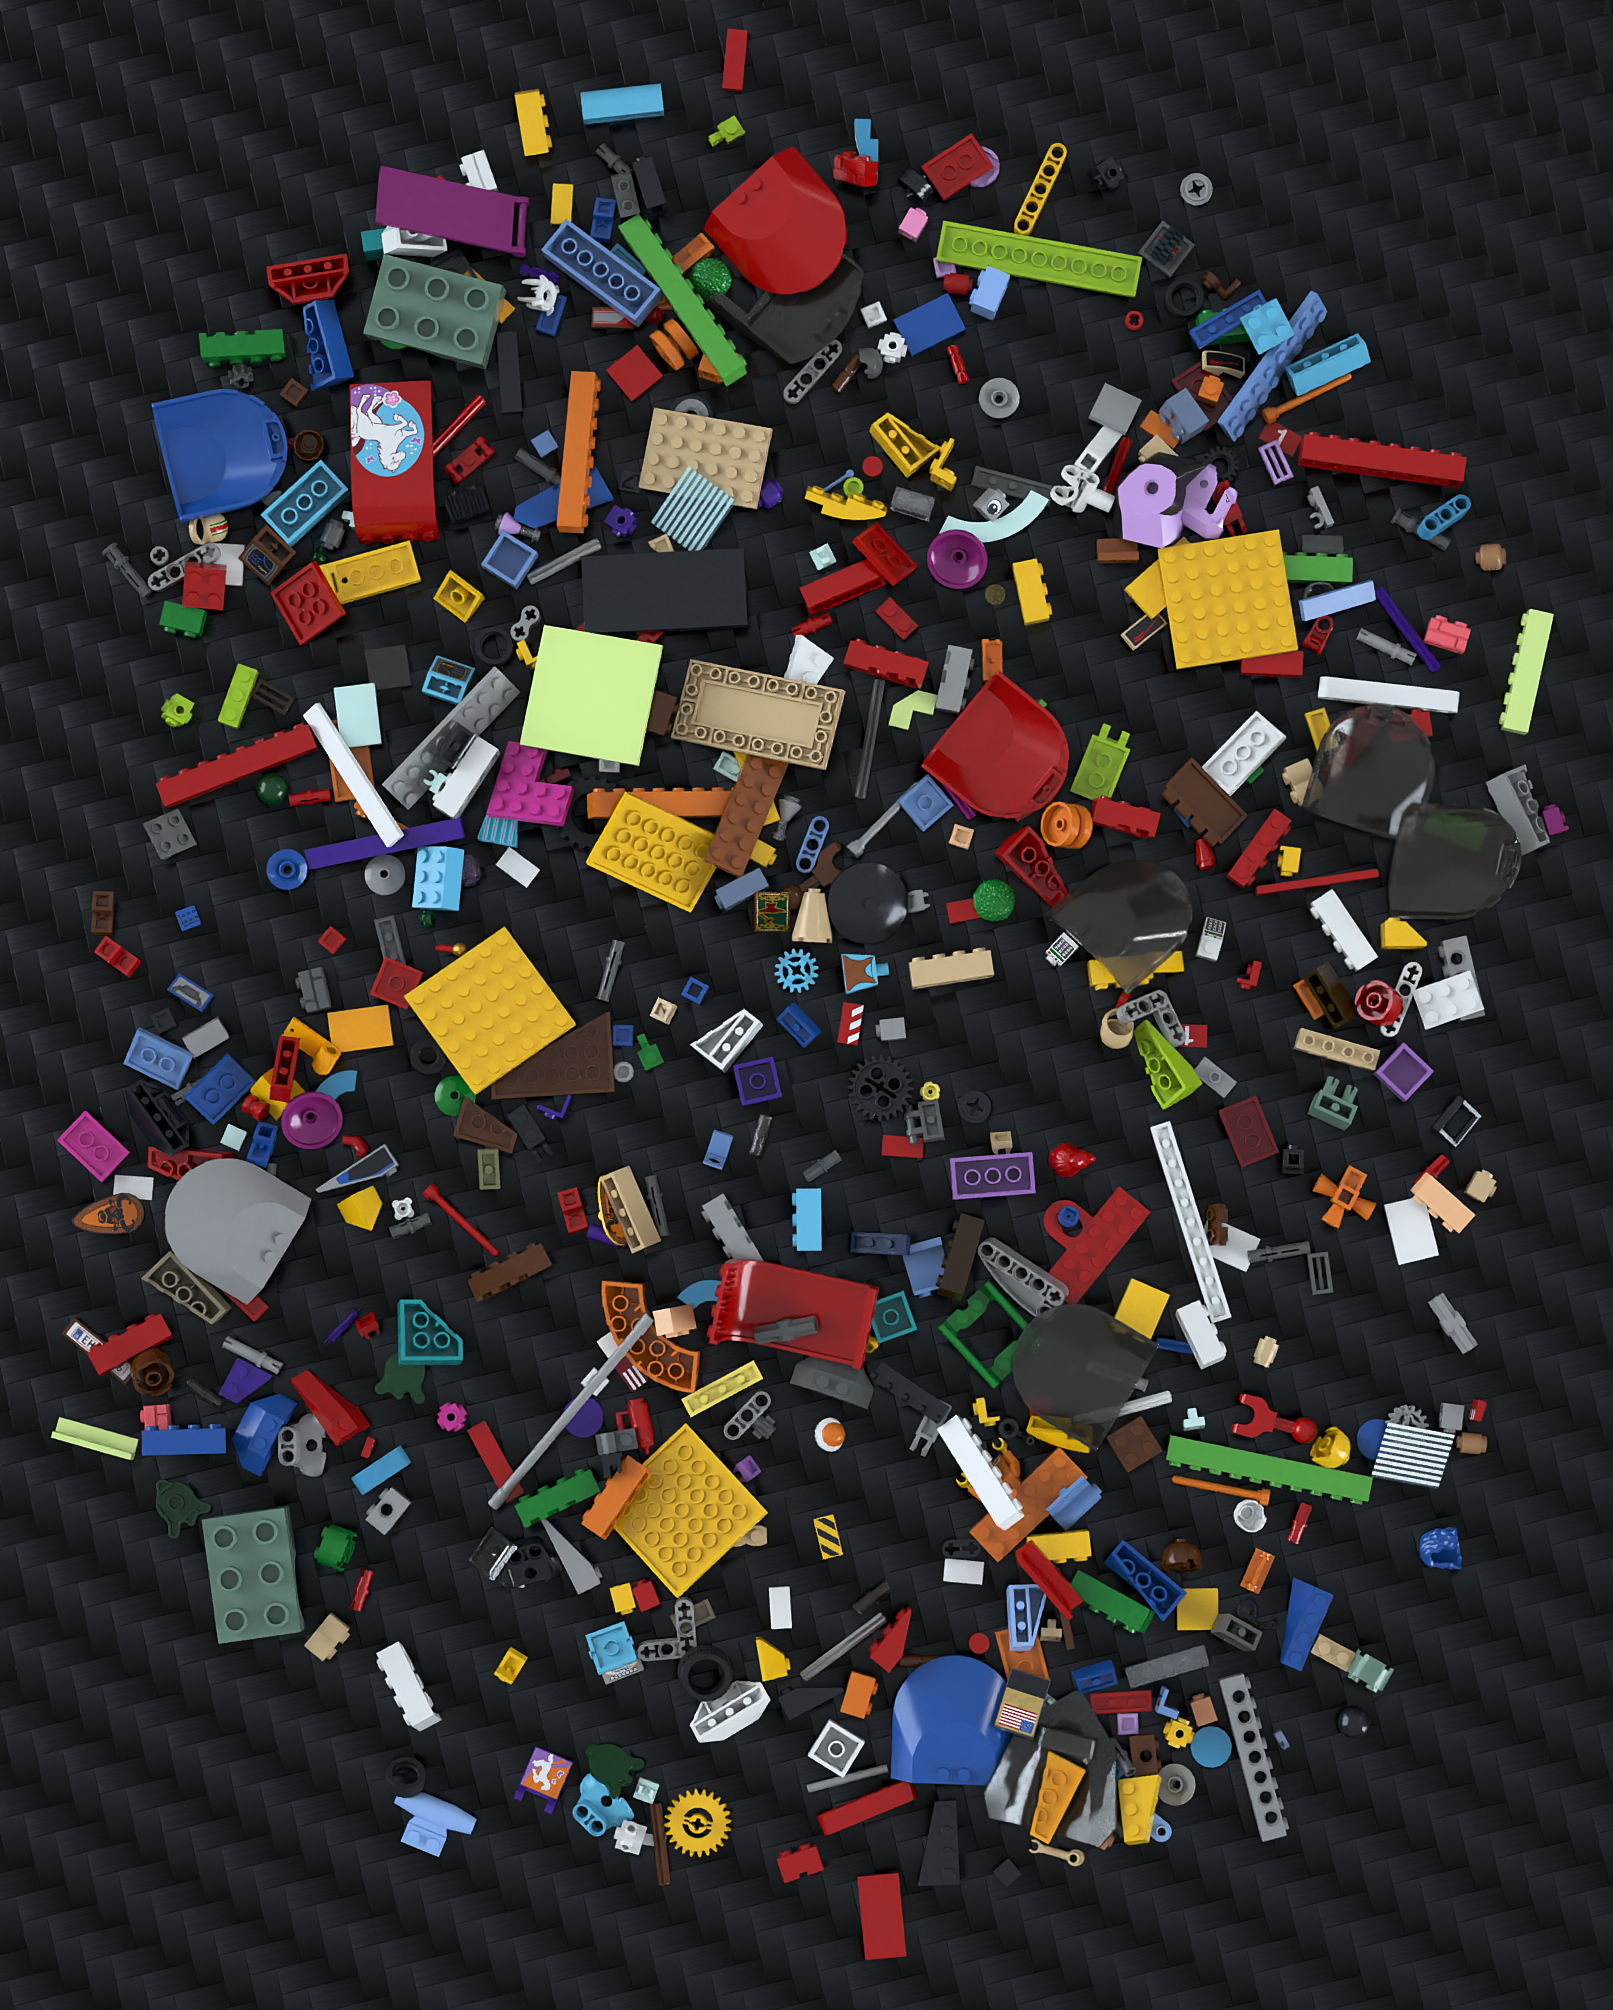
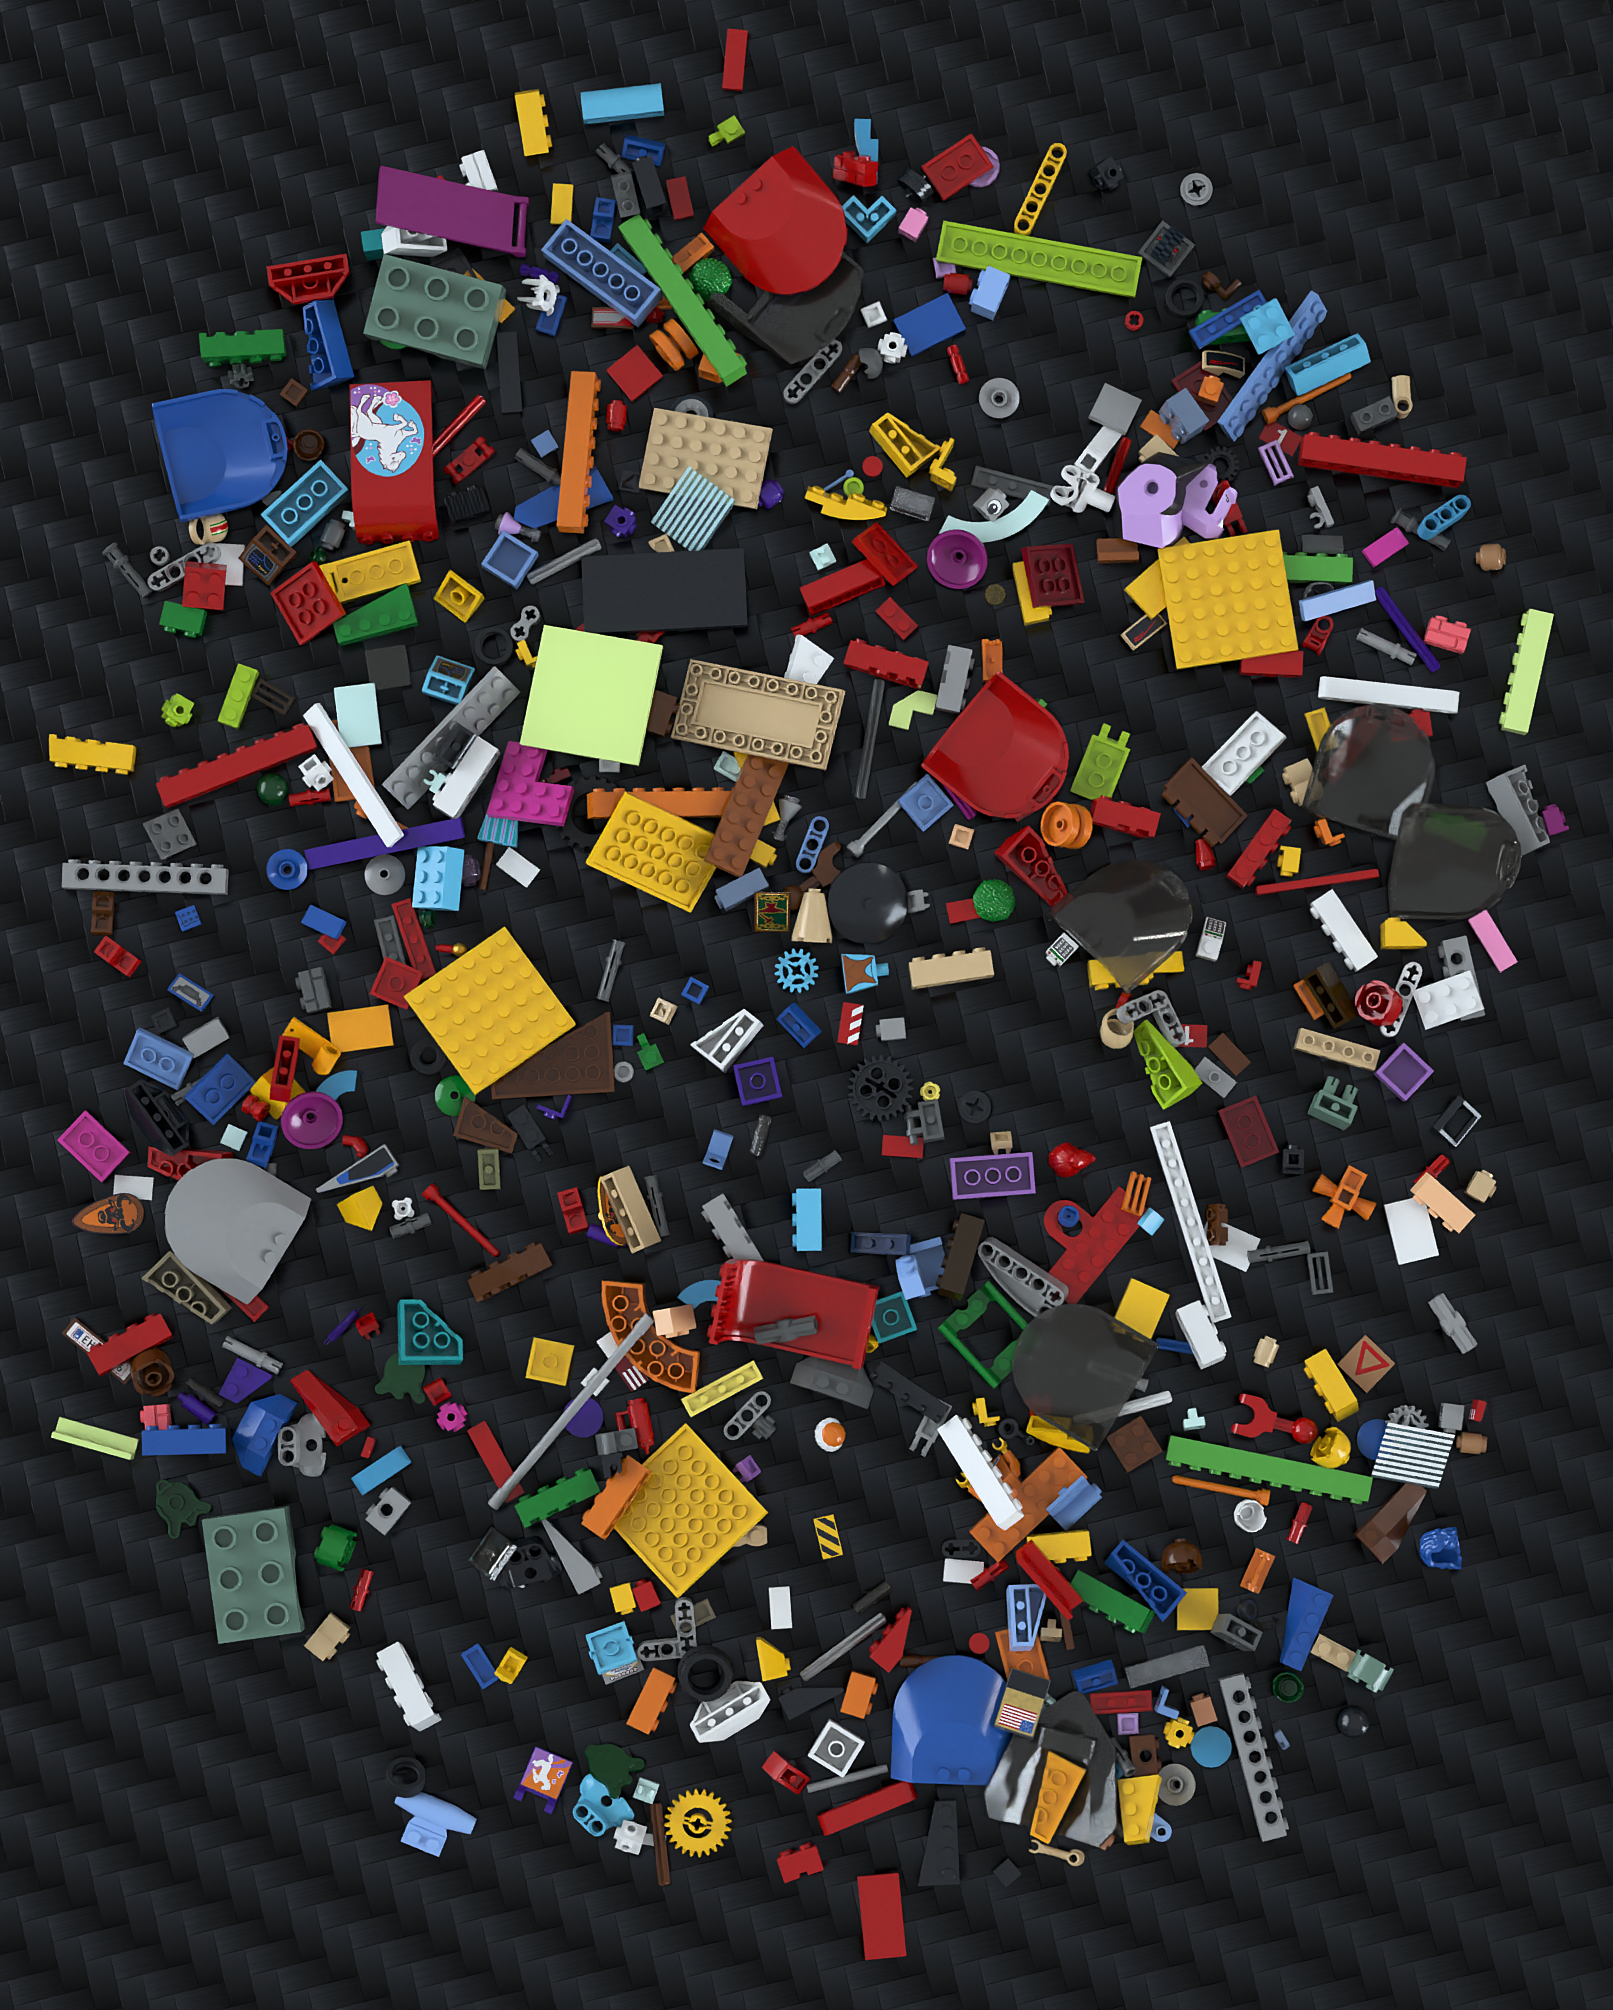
none -> yellow wedge [49,734,137,775]
none -> light grey brick [62,860,229,895]
none -> dark purple cylinder [177,1392,216,1425]
none -> white brick [298,754,334,791]
none -> blue tile [301,905,347,940]
none -> green wedge [333,583,419,646]
none -> red tile [391,898,436,980]
none -> red tile [423,1377,452,1406]
none -> blue tile [461,1643,499,1689]
none -> reddish brown piece [478,842,494,890]
none -> yellow tile [525,1337,574,1386]
none -> red brick [605,400,627,431]
none -> blue slope [621,135,666,167]
none -> orange brick [626,1666,678,1735]
none -> red tile [666,176,694,221]
none -> red slope [761,1751,811,1795]
none -> medium azure brick [842,195,896,243]
none -> light blue brick [895,1254,925,1300]
none -> red axle [970,1559,1009,1591]
none -> dark red plate [1021,543,1085,608]
none -> orange tile [1121,1171,1151,1217]
none -> medium azure tile [1137,1207,1164,1235]
none -> reddish brown tile [1208,1033,1251,1077]
none -> dark green hair [1273,1671,1304,1703]
none -> dark grey piece [1287,404,1313,430]
none -> yellow wedge [1304,1349,1359,1422]
none -> orange bracket [1314,818,1345,846]
none -> medium nougat tile [1337,1335,1395,1393]
none -> dark grey brick [1350,396,1398,436]
none -> reddish brown wedge [1354,1477,1427,1564]
none -> dark pink slope [1362,527,1409,568]
none -> tan piece [1391,375,1413,419]
none -> bright pink tile [1468,910,1518,973]

